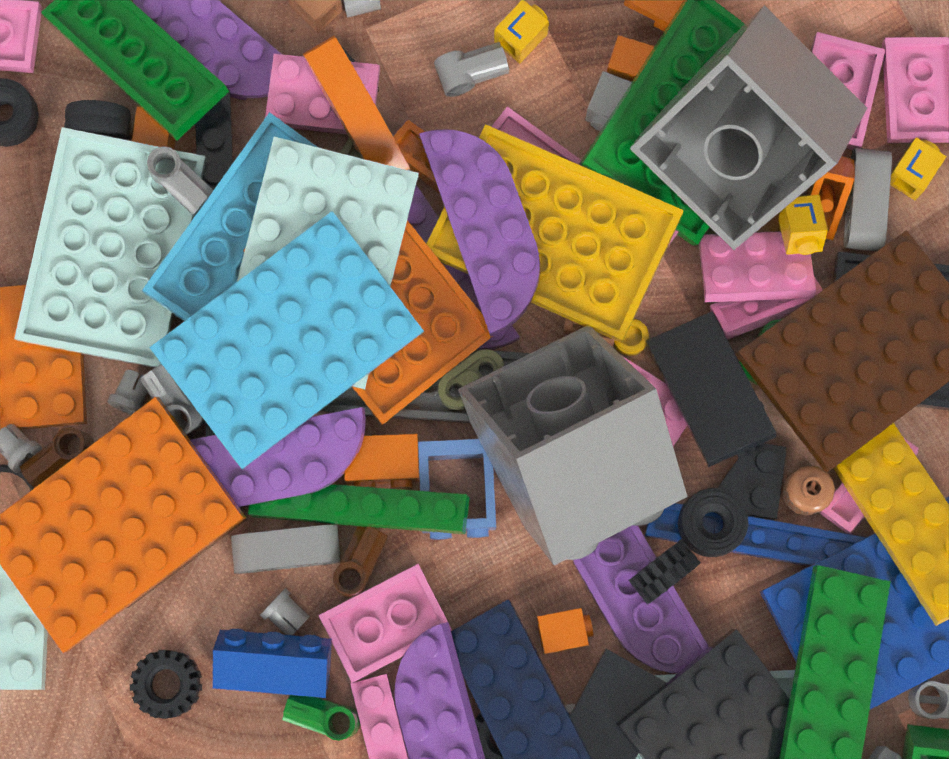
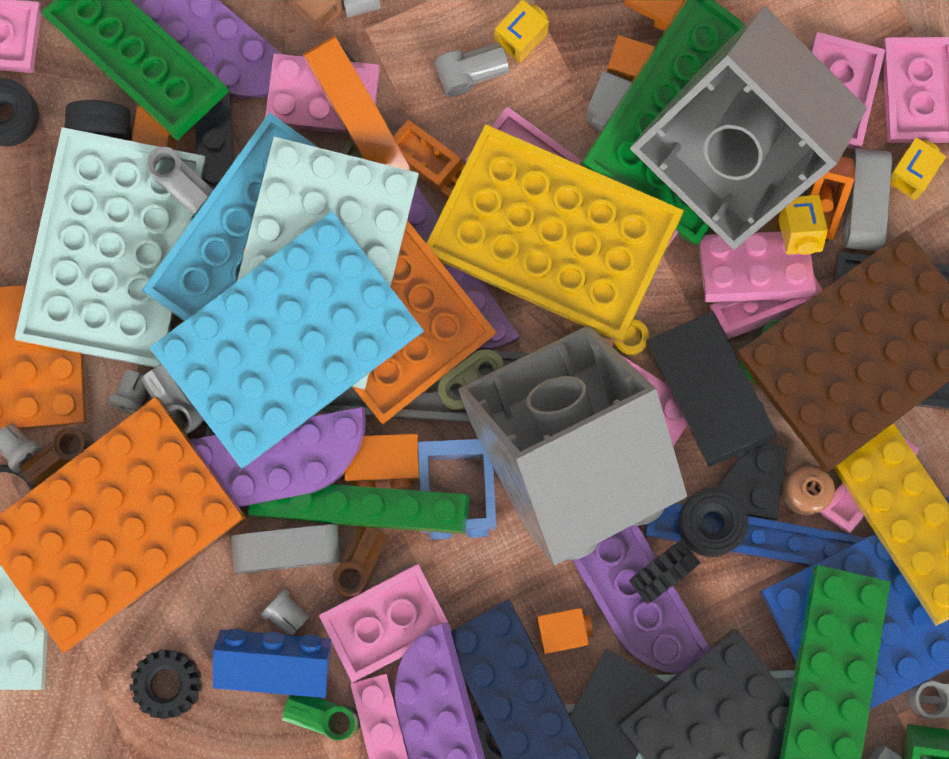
medium lavender plate [419,129,540,337] -> none

